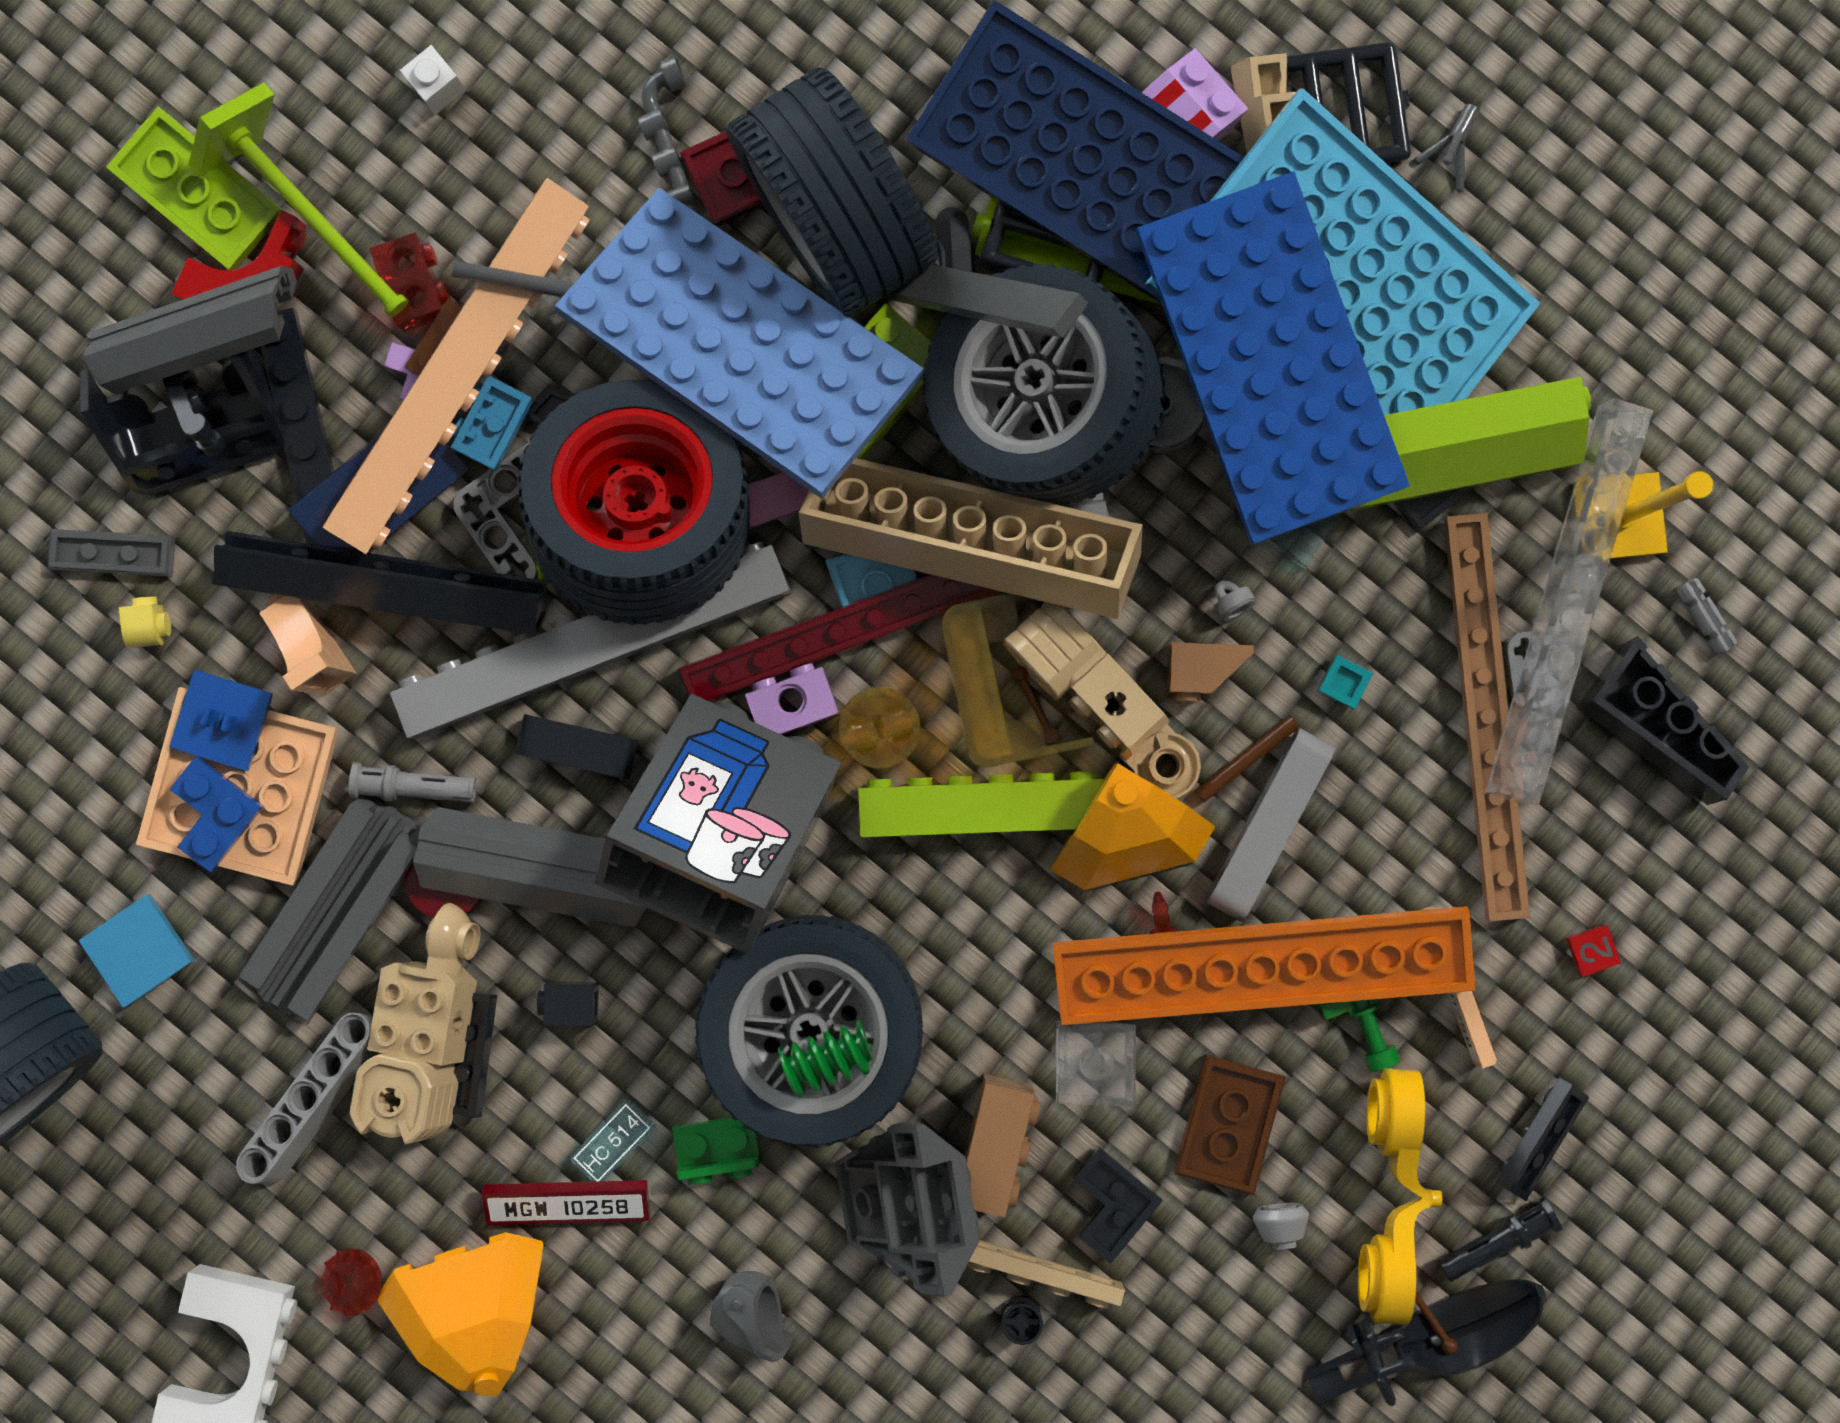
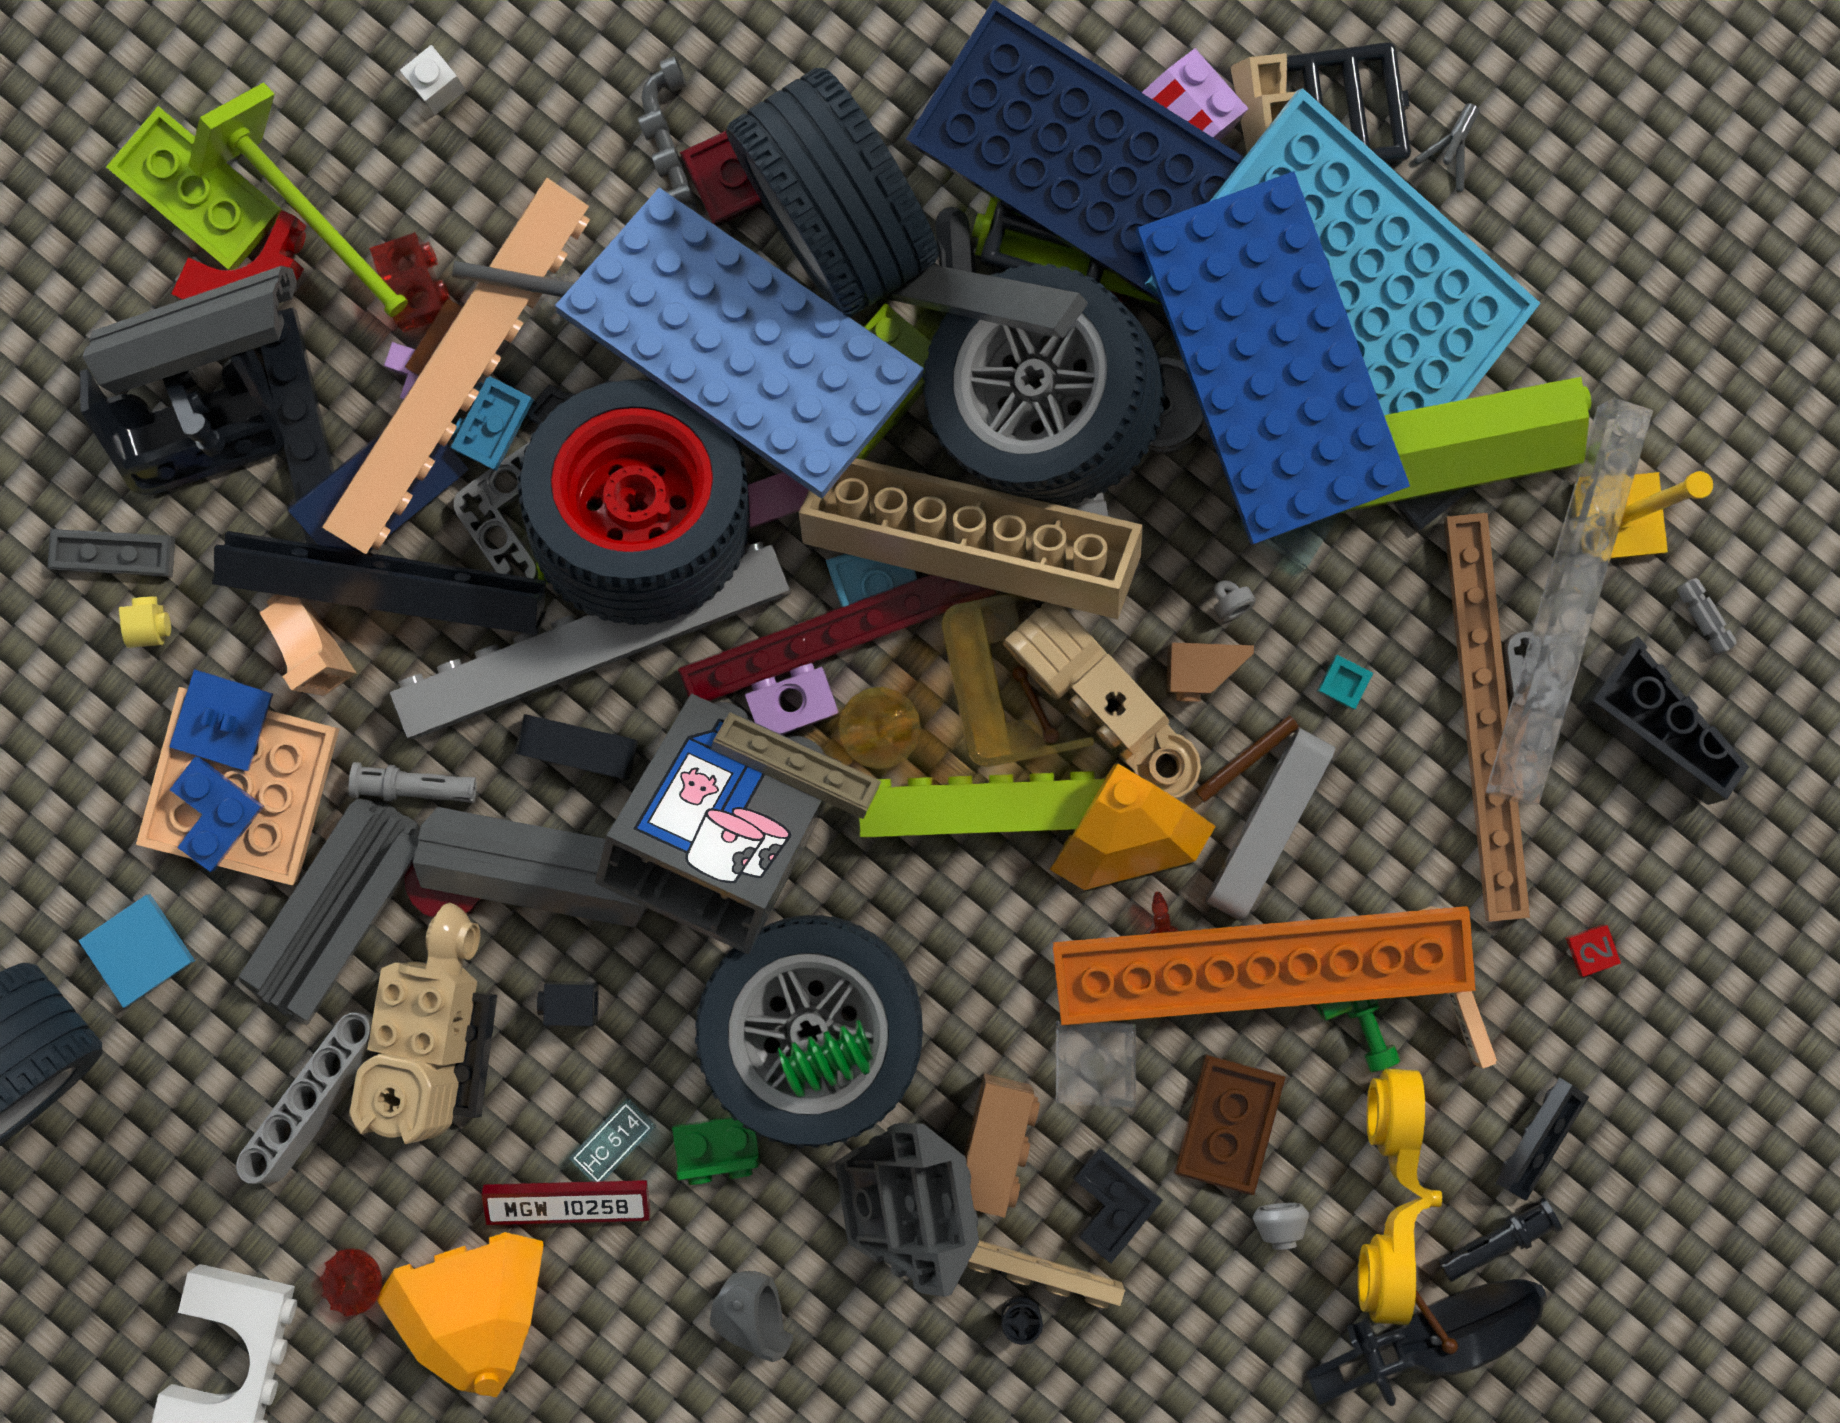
none -> dark tan tile [711,712,881,819]

